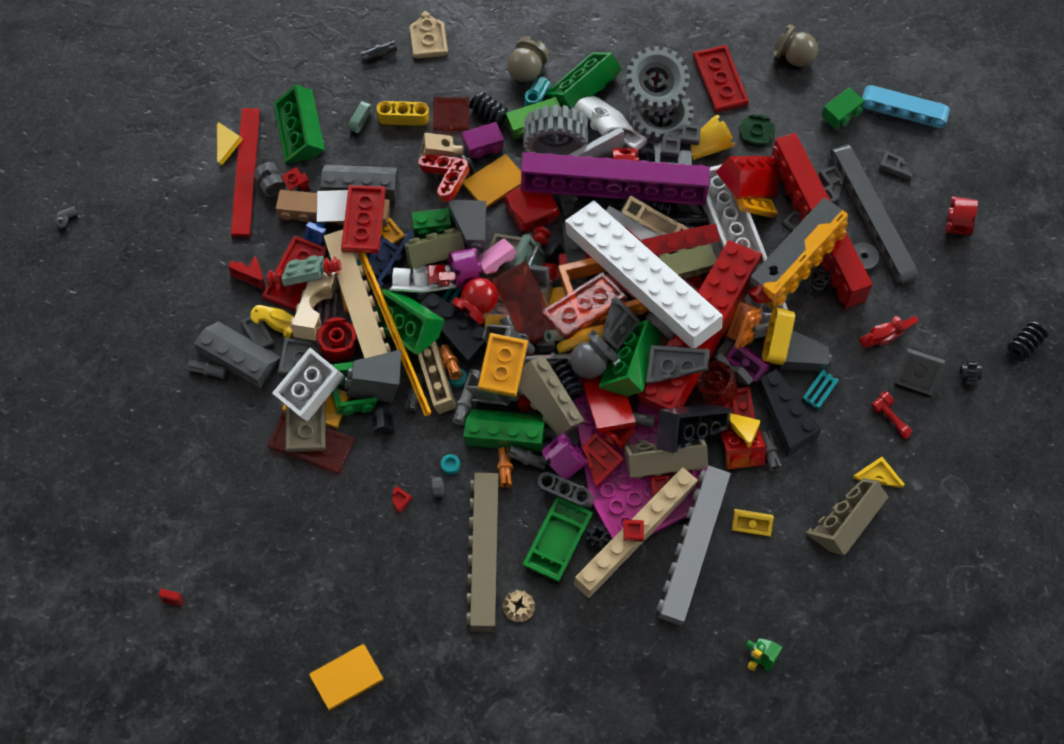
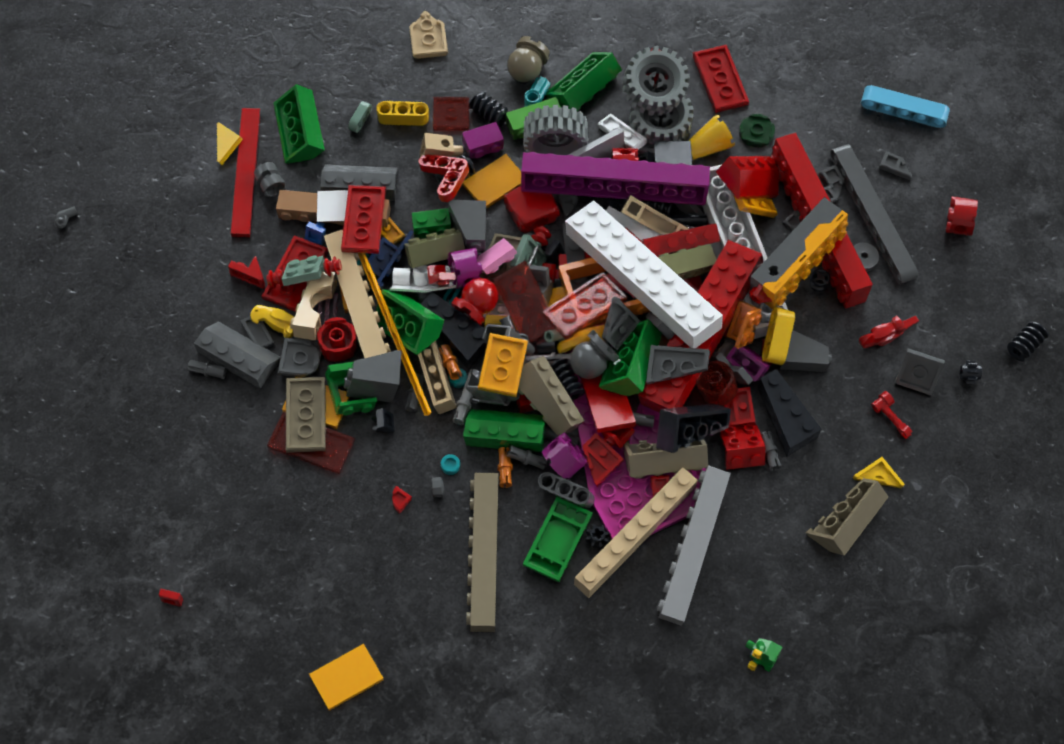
white brick [273,348,345,422] -> none
red bracket [281,167,311,192] -> none
black pin [360,40,397,63] -> none
tan gear [503,590,535,622] -> none
white panel [575,96,634,136] -> none
red tile [623,520,644,542] -> none
dark grey tile [660,124,701,158] -> none
yellow tile [729,413,760,447] -> none
yellow slope [731,509,774,537] -> none
dark tan tile [773,24,818,67] -> none
teal tile [802,370,839,410] -> none
green brick [821,87,864,130] -> none

